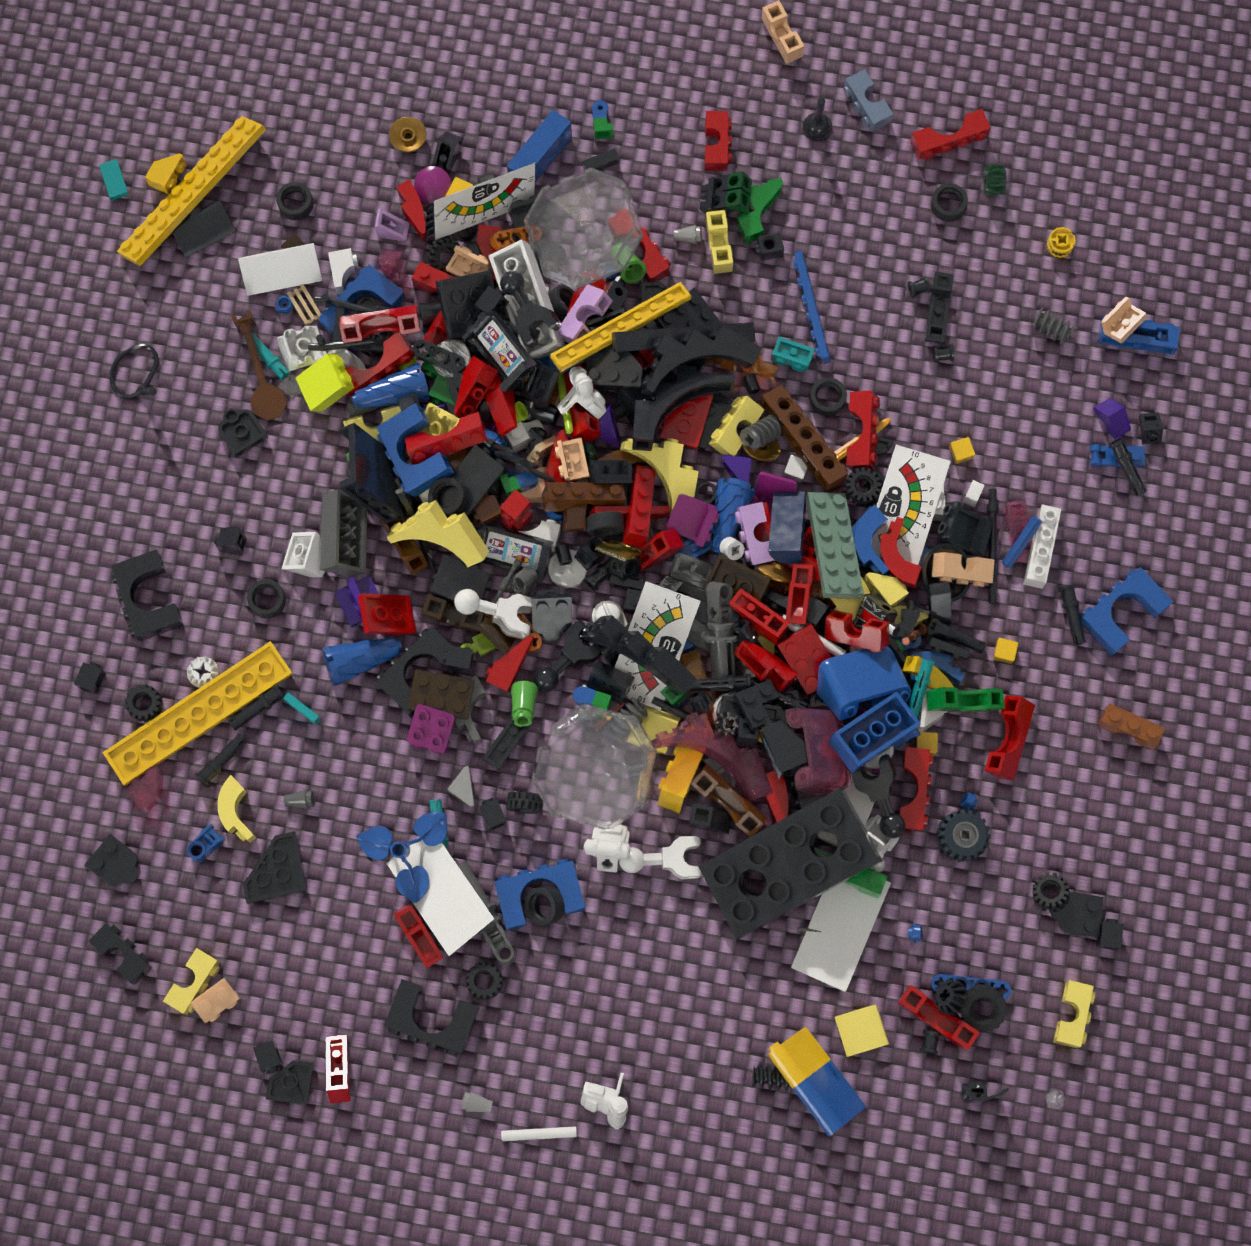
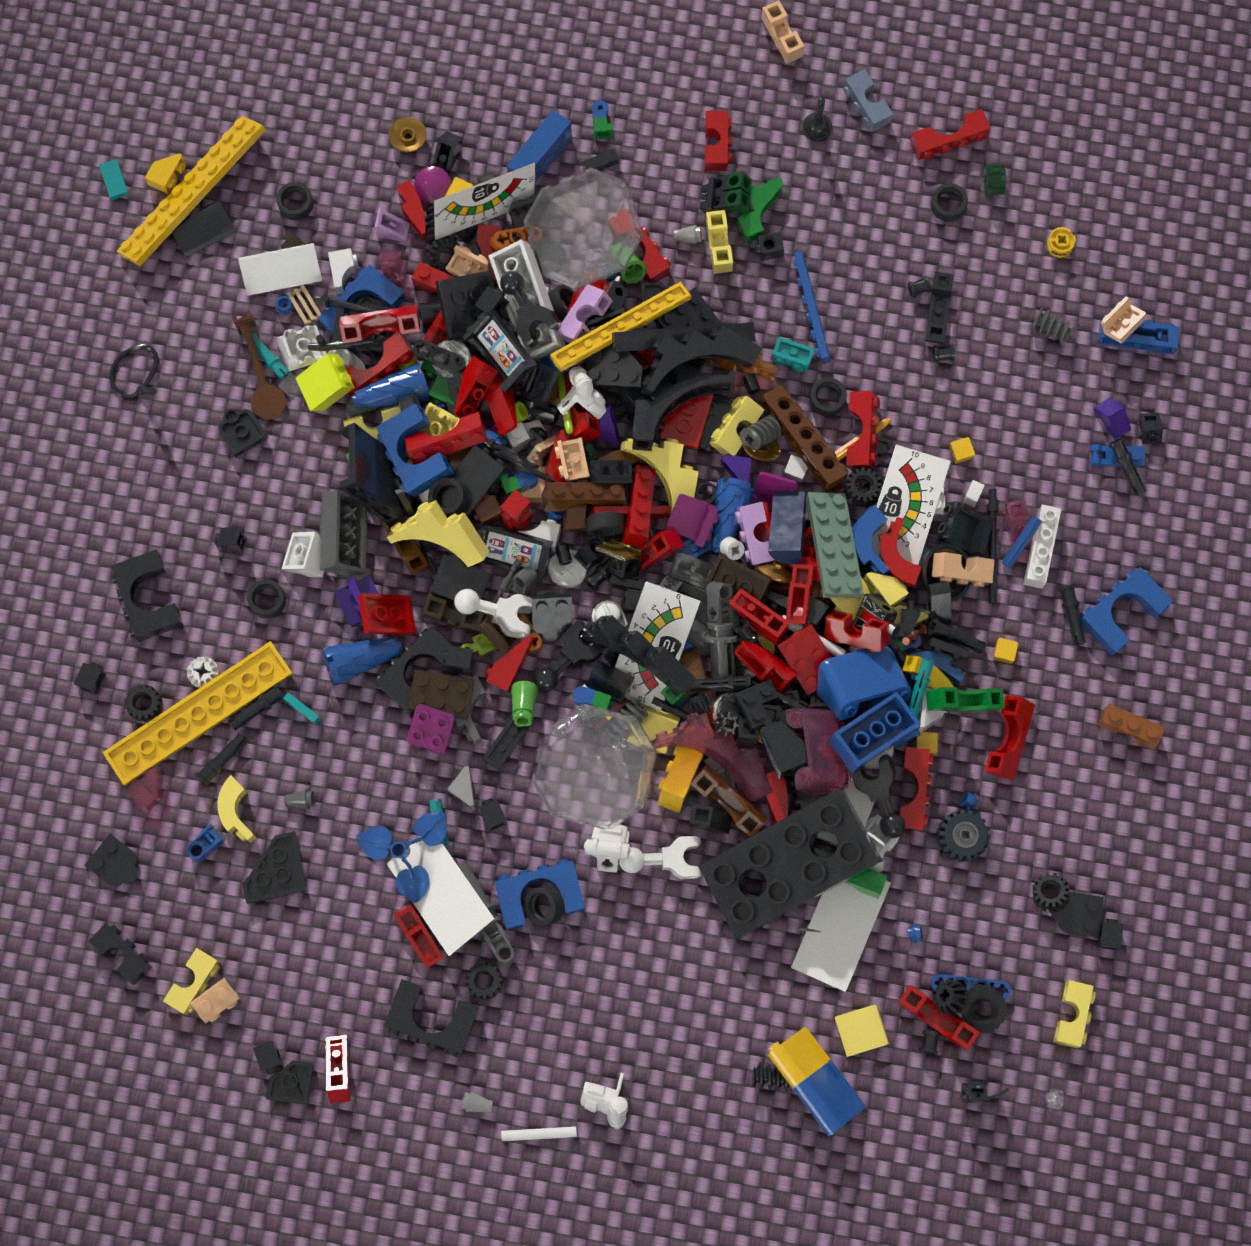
black tyre [506,791,544,814] -> none

